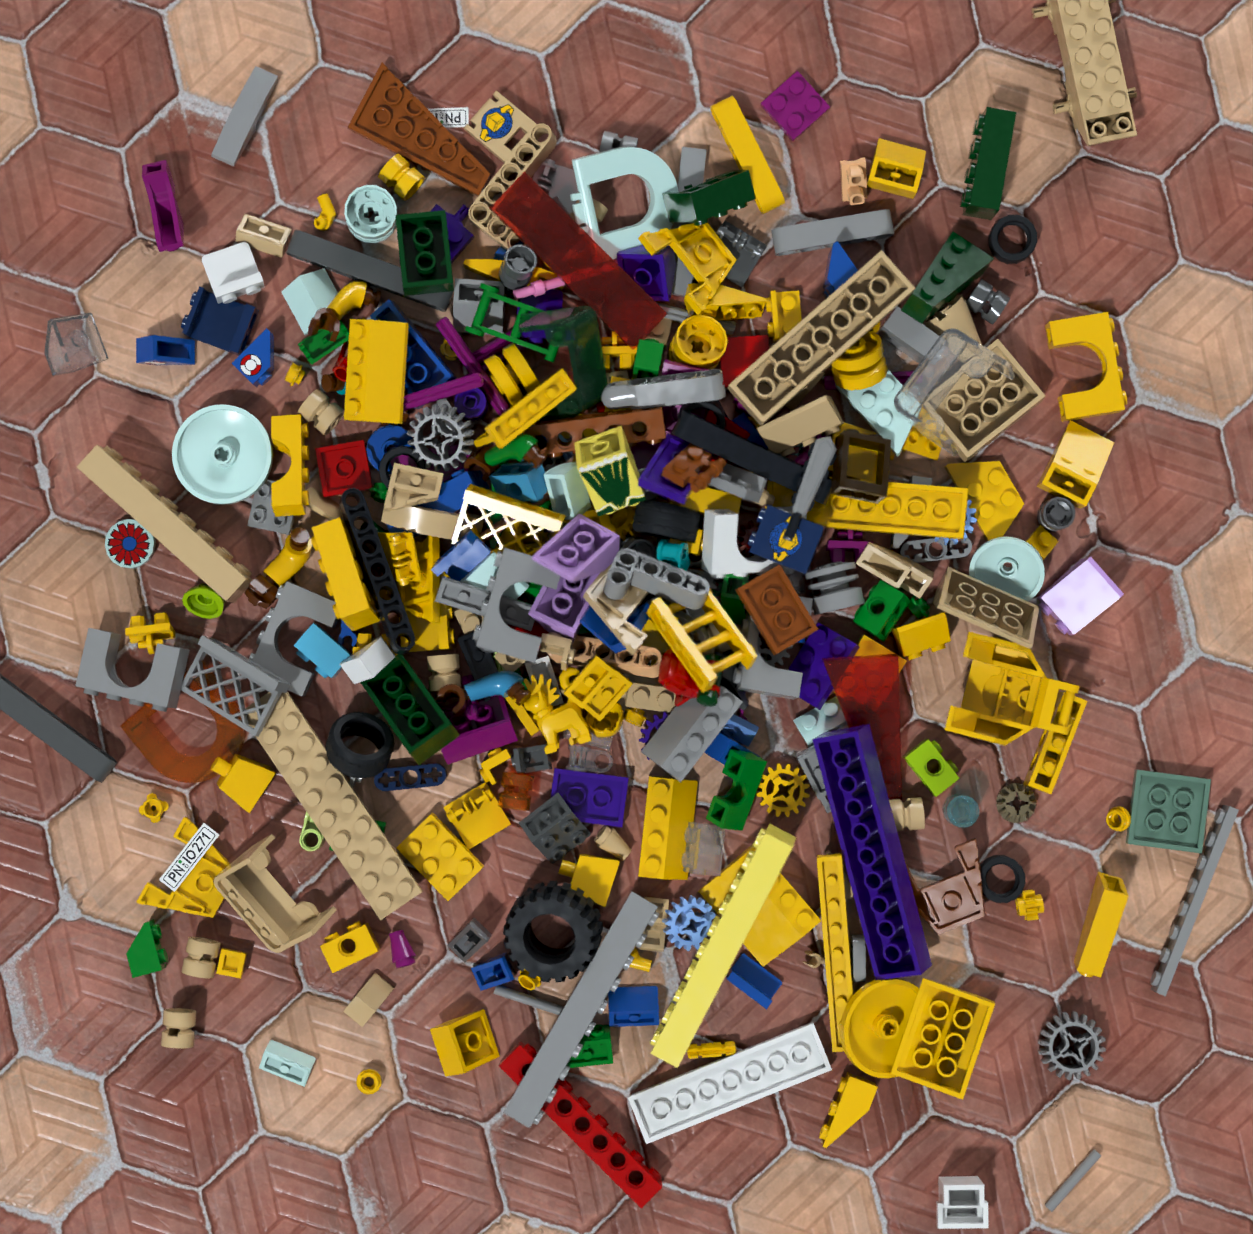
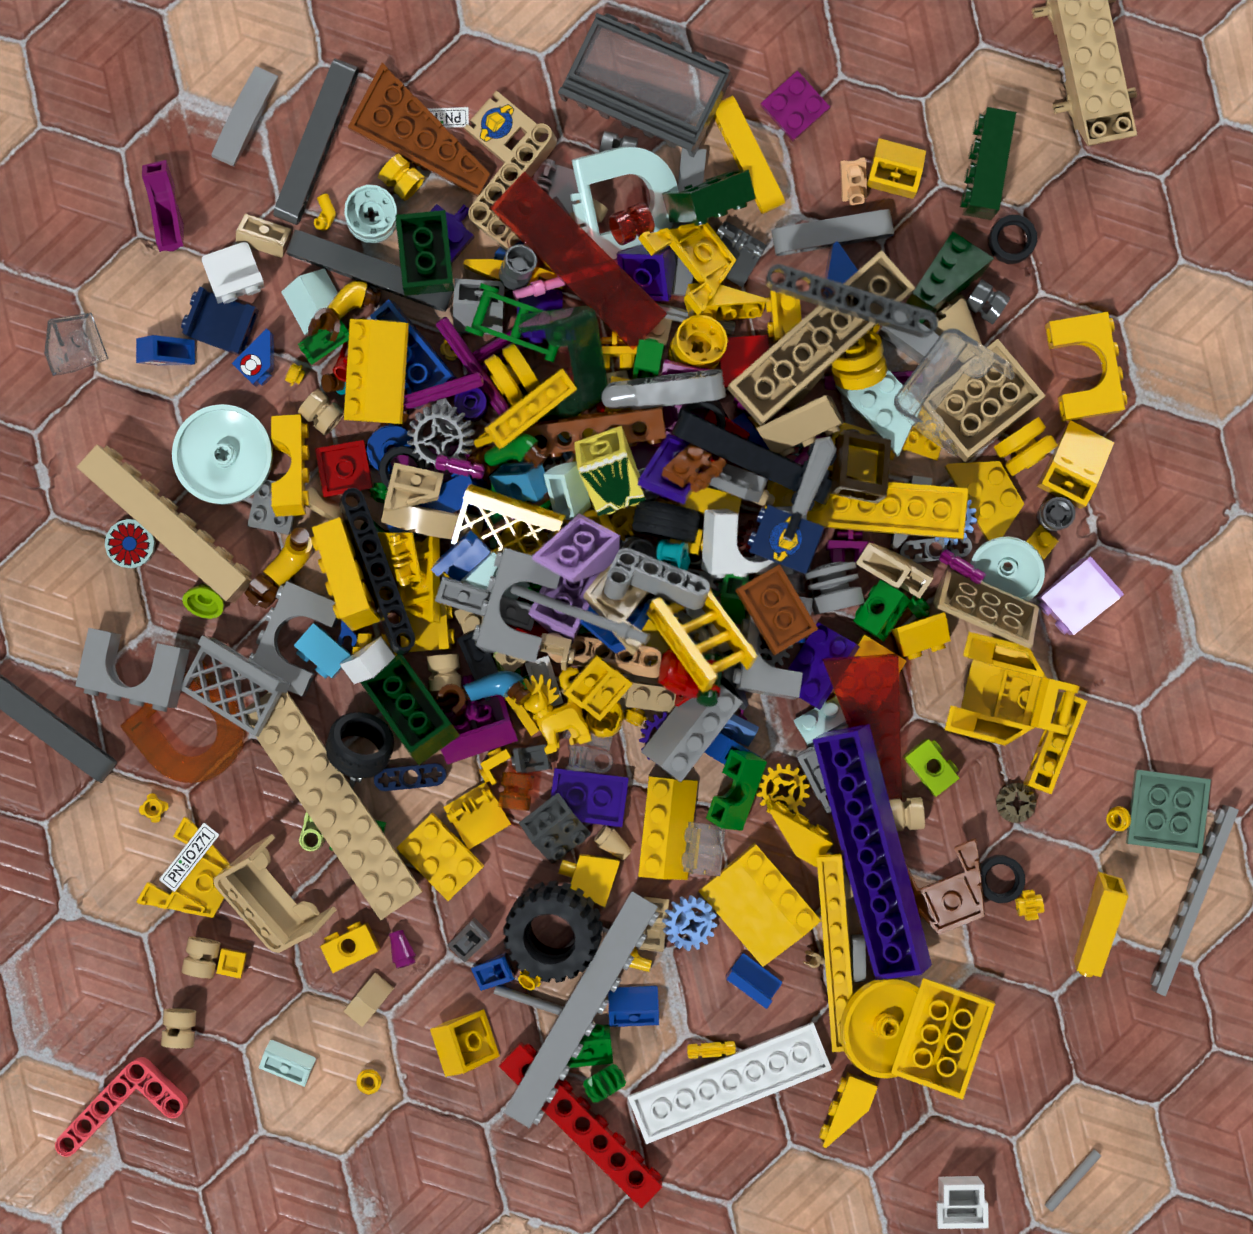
yellow hips [125,612,176,655] -> none
green slope [126,919,168,978] -> none
yellow torso [210,754,276,813] -> none
light yellow brick [650,823,796,1068] -> none
clear light blue wheel [942,794,979,828] -> none
light grey gear [1037,1011,1106,1080] -> none
none -> coral beam [55,1057,188,1157]
none -> dark grey beam [273,58,359,225]
none -> magenta axle [435,455,485,479]
none -> light grey bar [511,584,650,644]
none -> window [558,13,732,158]
none -> green gear [583,1064,626,1103]
none -> clear red wheel [608,202,655,245]
none -> yellow slope [765,799,833,867]
none -> dark grey beam [766,264,938,338]
none -> magenta axle [939,549,986,585]
none -> yellow wheel [993,417,1059,476]

